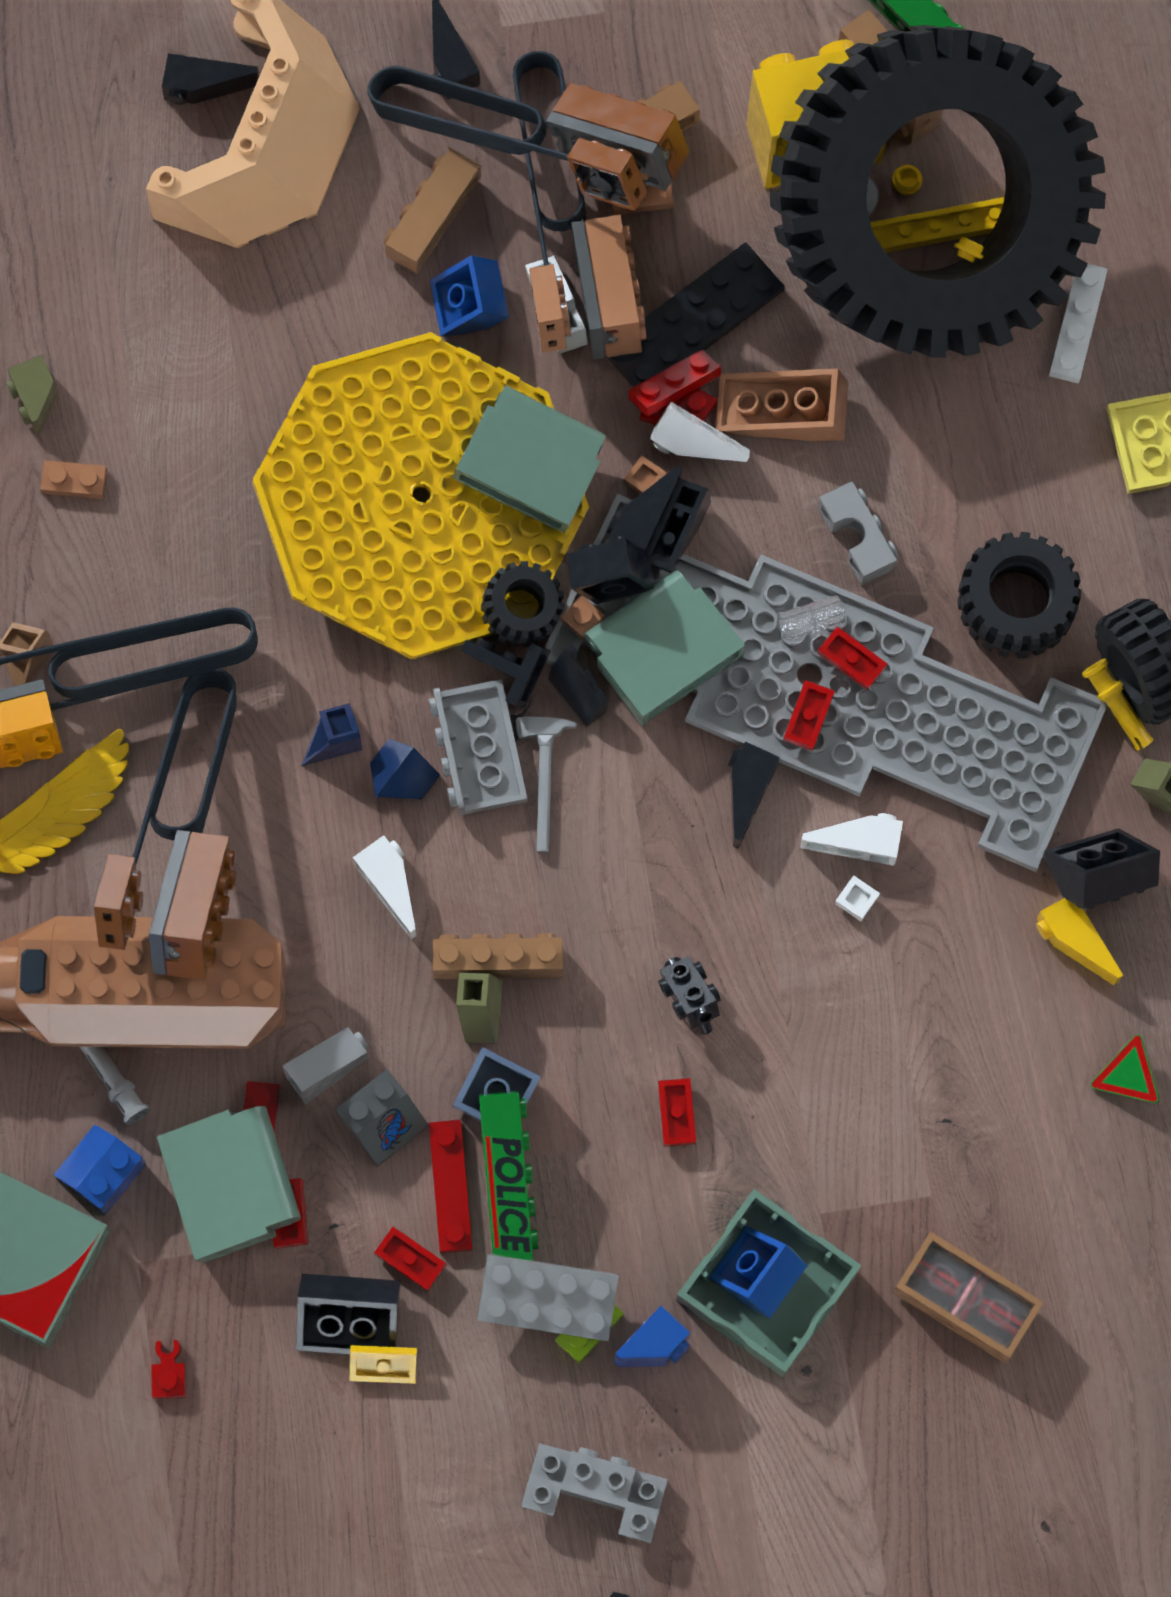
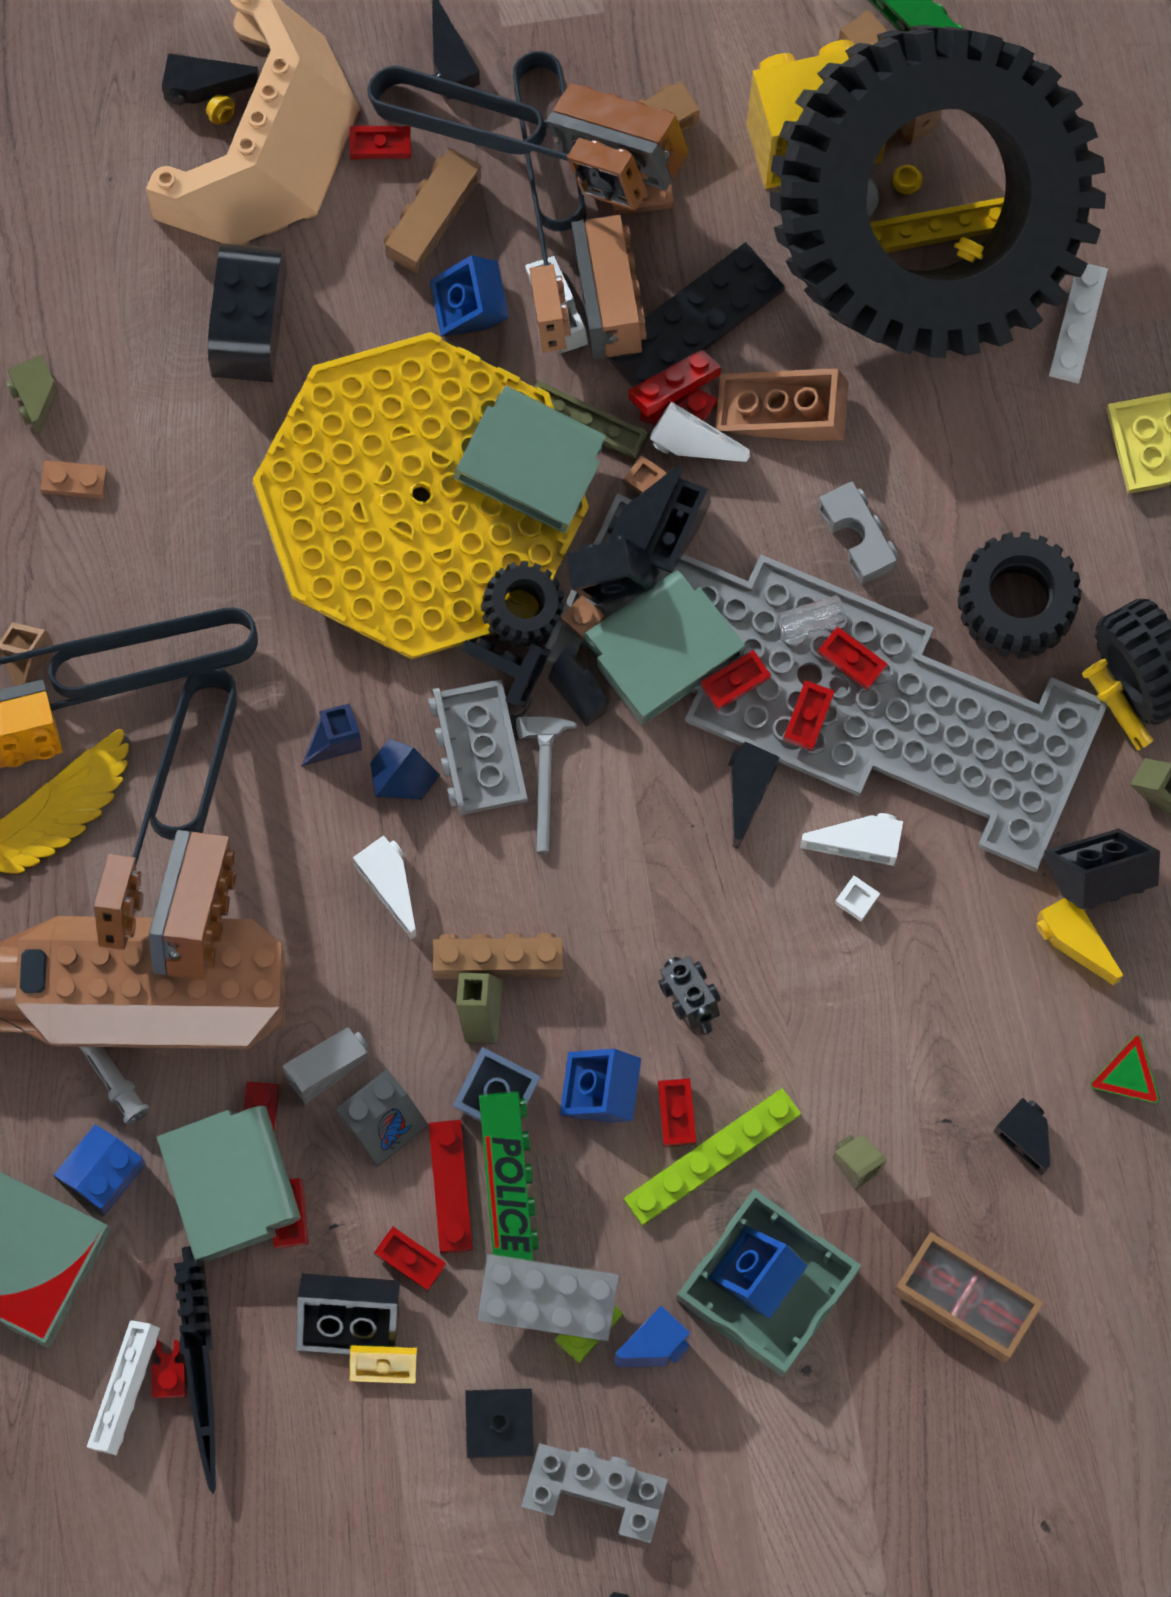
none -> white plate [87,1320,160,1455]
none -> black piece [174,1246,216,1494]
none -> yellow plate [206,95,235,125]
none -> black brick [208,243,287,382]
none -> red plate [350,126,411,159]
none -> black plate [465,1388,534,1458]
none -> olive tile [534,380,649,461]
none -> blue slope [559,1049,641,1123]
none -> lime plate [623,1088,801,1227]
none -> red plate [700,650,771,711]
none -> olive slope [833,1134,887,1190]
none -> black slope [994,1098,1050,1175]

